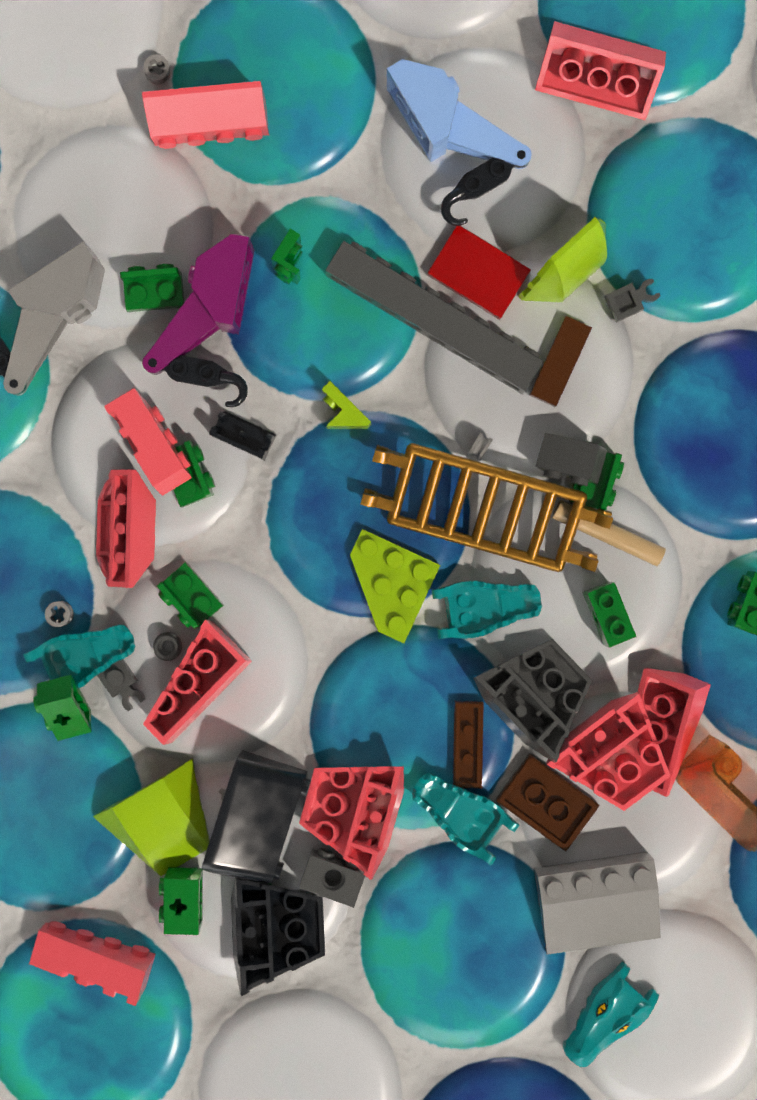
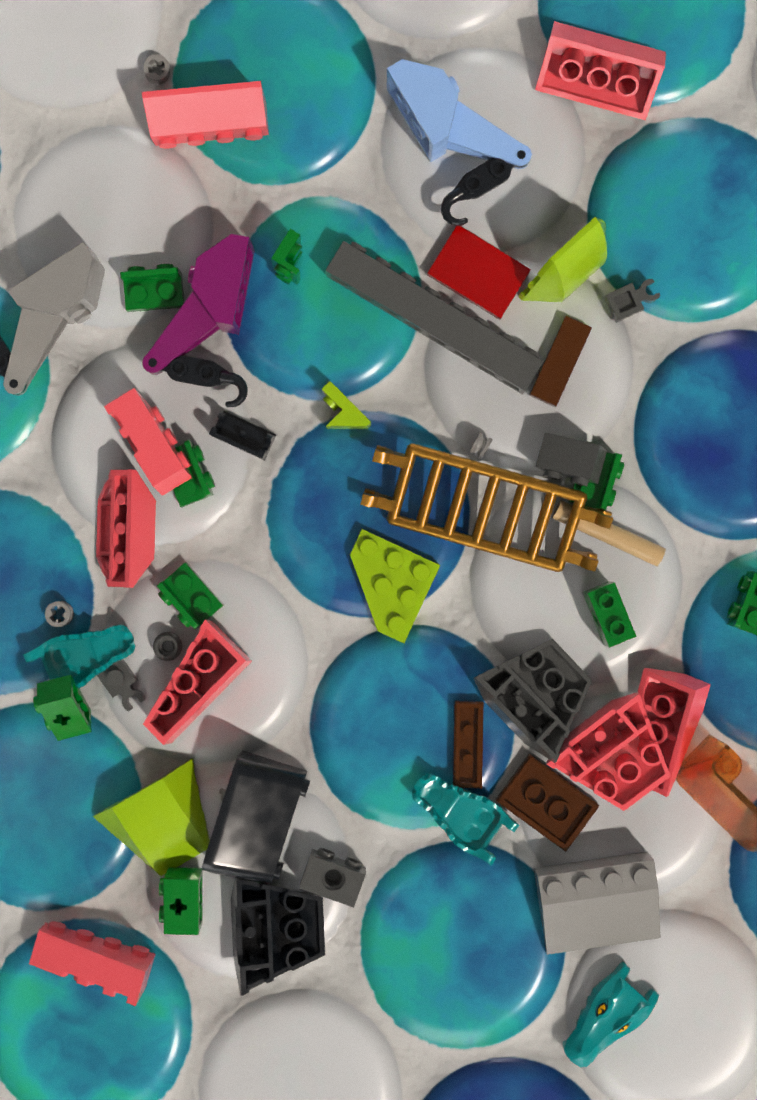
coral wedge [299,766,404,880] -> none
teal animal [432,581,542,639] -> none

